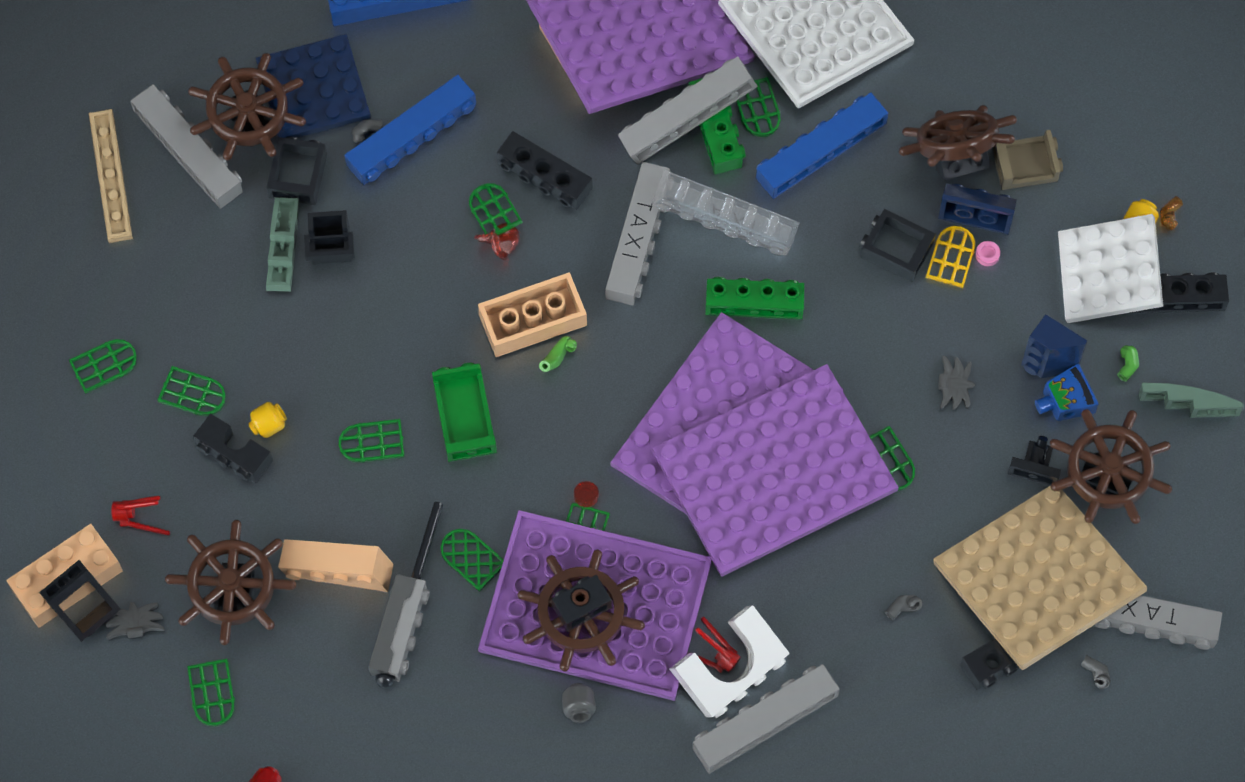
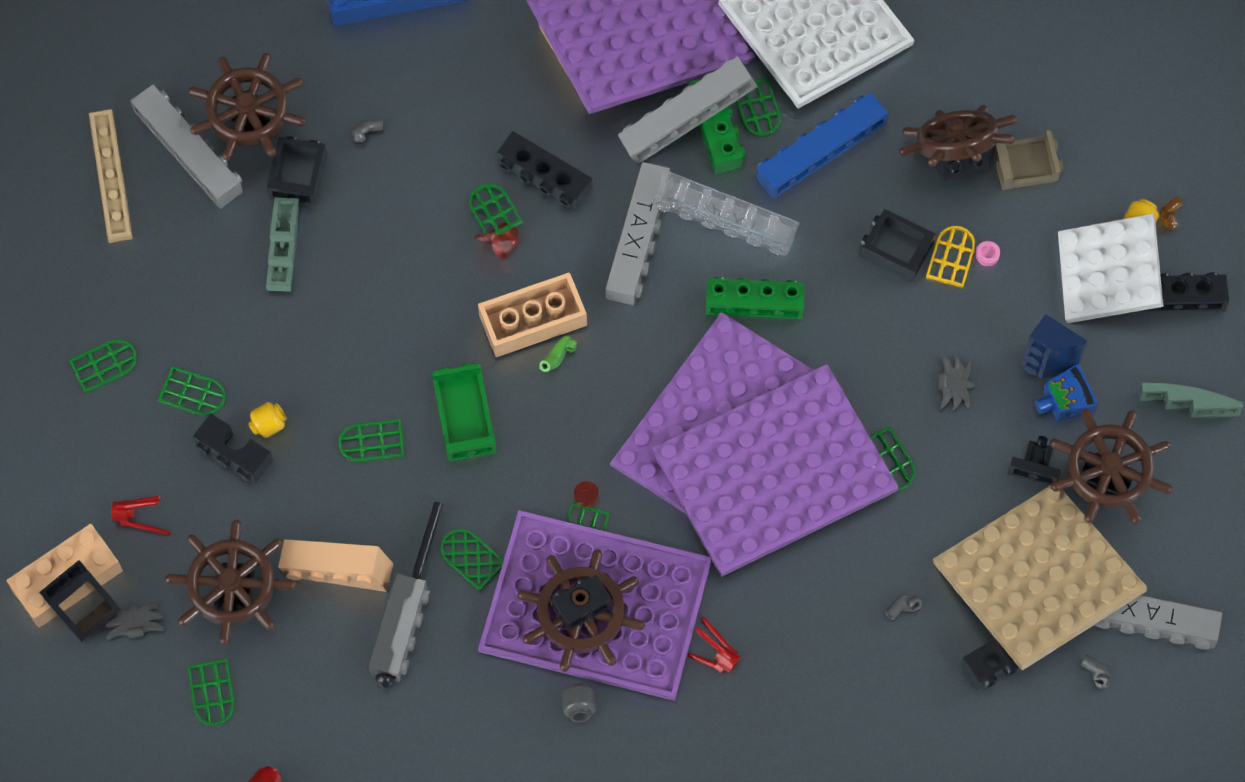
dark blue plate [256,34,371,138] -> none
black plate [304,210,355,264] -> none
blue brick [344,75,476,185] -> none
white arch [670,605,790,718] -> none
light grey brick [693,664,840,774] -> none
dark blue slope [938,183,1017,235] -> none
bright green arm [1117,345,1139,382] -> none

